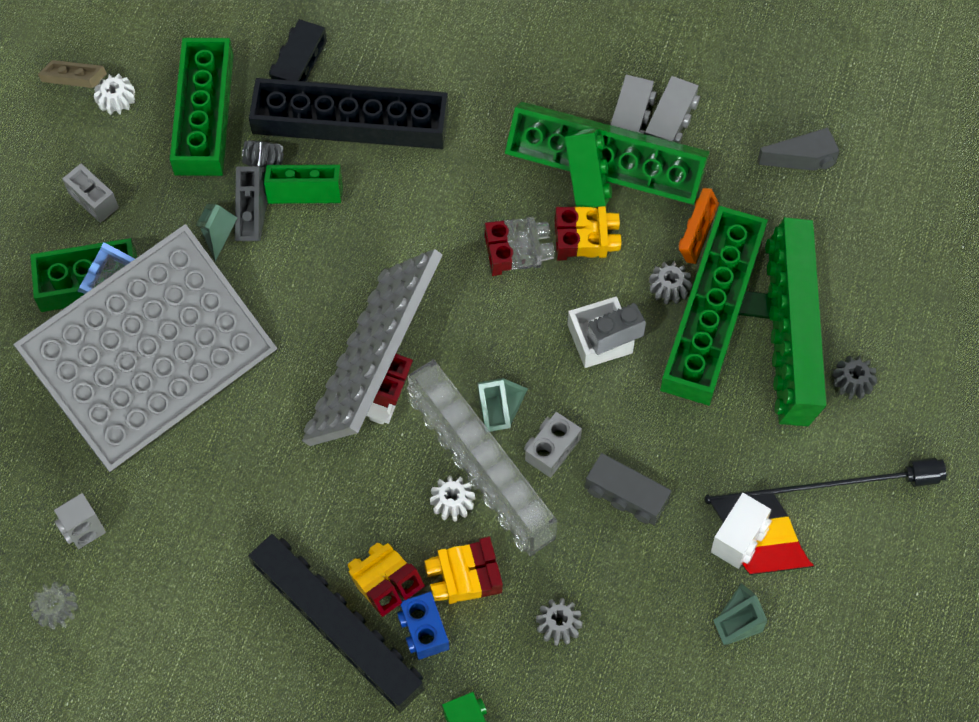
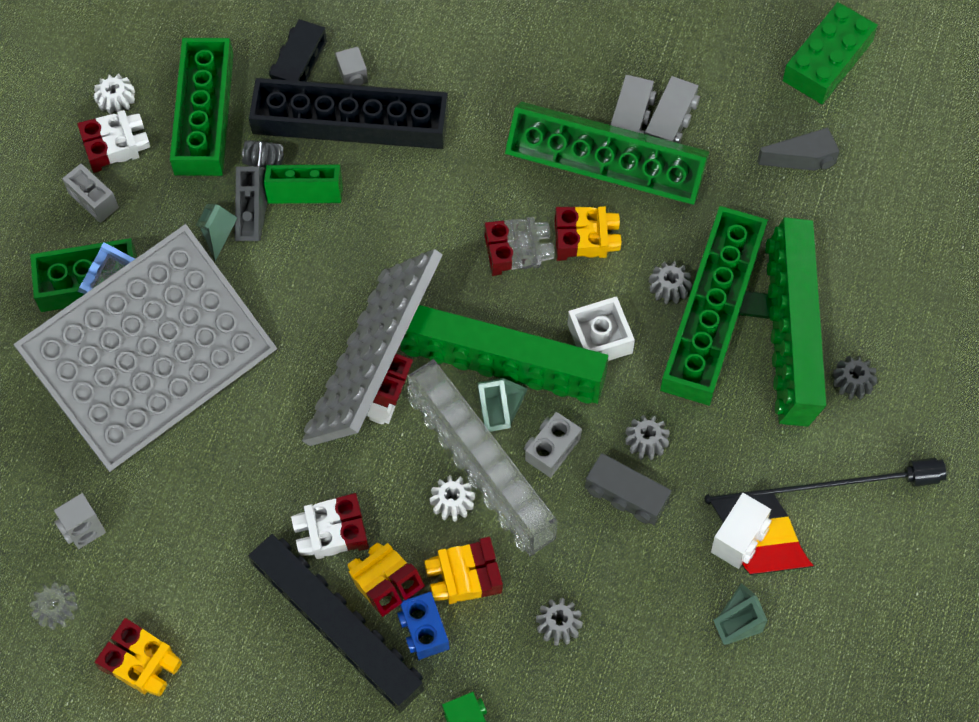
dark tan plate [38,60,107,88] -> none
green brick [565,128,612,207] -> none
dark grey brick [587,303,646,355] -> none
orange plate [679,188,719,264] -> none
none -> white hips [77,110,150,173]
none -> yellow hips [94,618,182,697]
none -> white hips [291,493,369,559]
none -> light grey brick [335,46,368,86]
none -> green brick [401,305,608,404]
none -> light grey gear [625,414,670,460]
none -> green brick [782,2,878,105]

